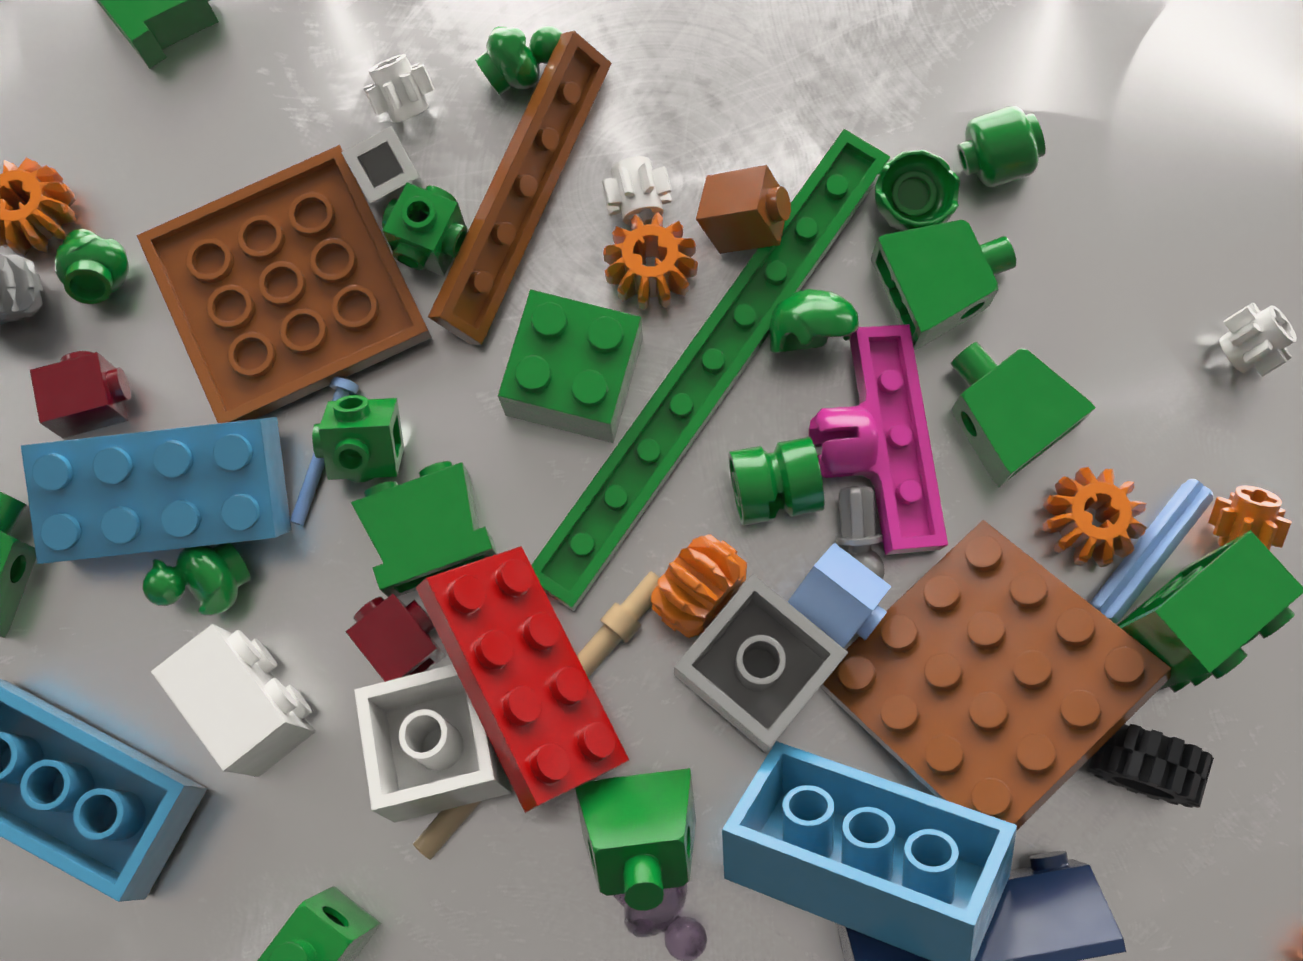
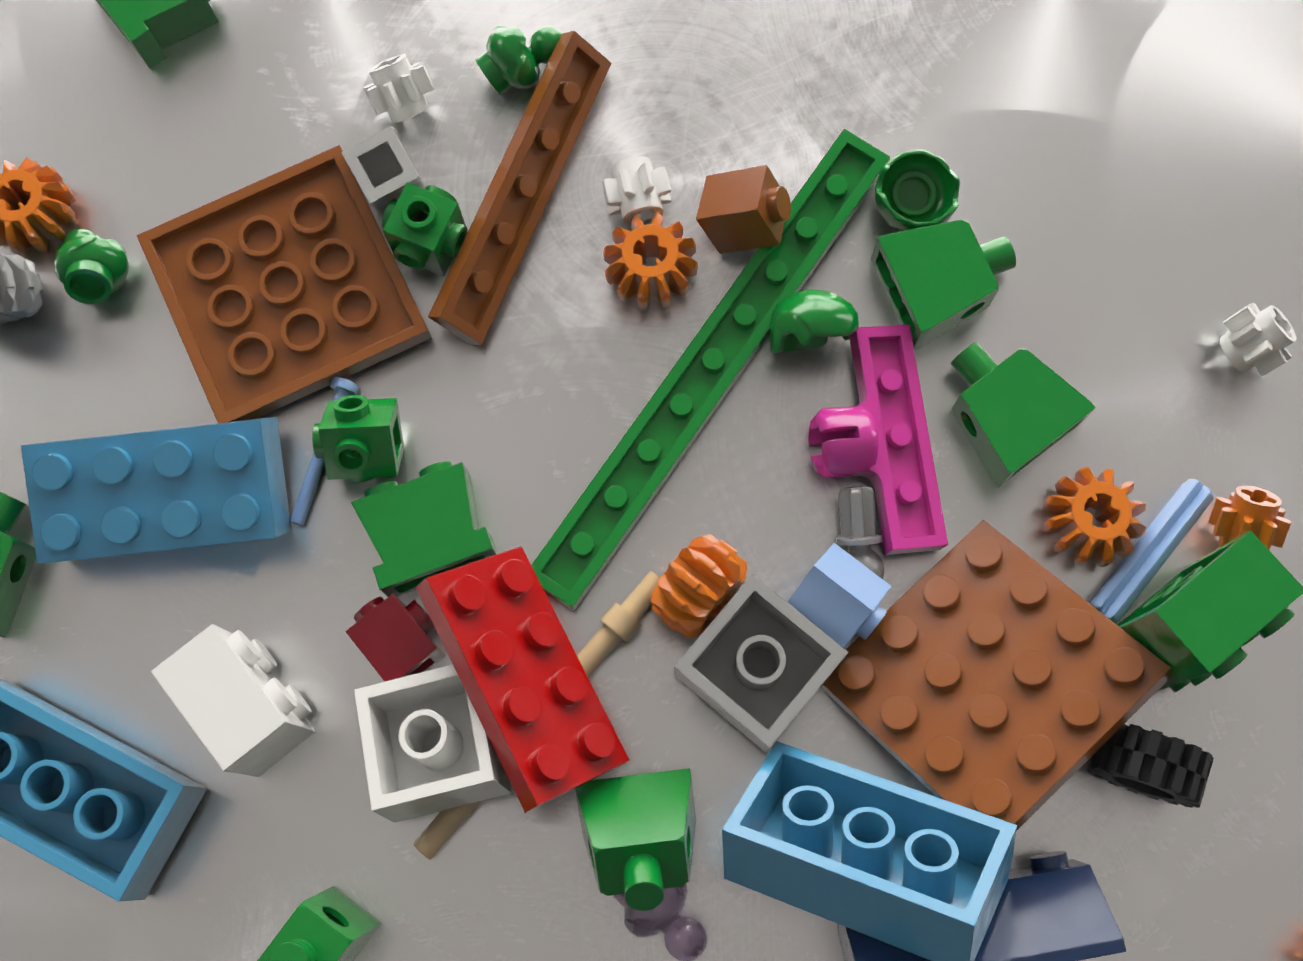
dark red brick [30,351,131,438] -> none
green animal [142,543,251,616] -> none
green brick [498,289,643,443] -> none
green wheel [728,437,825,526] -> none
green head [957,106,1046,187] -> none

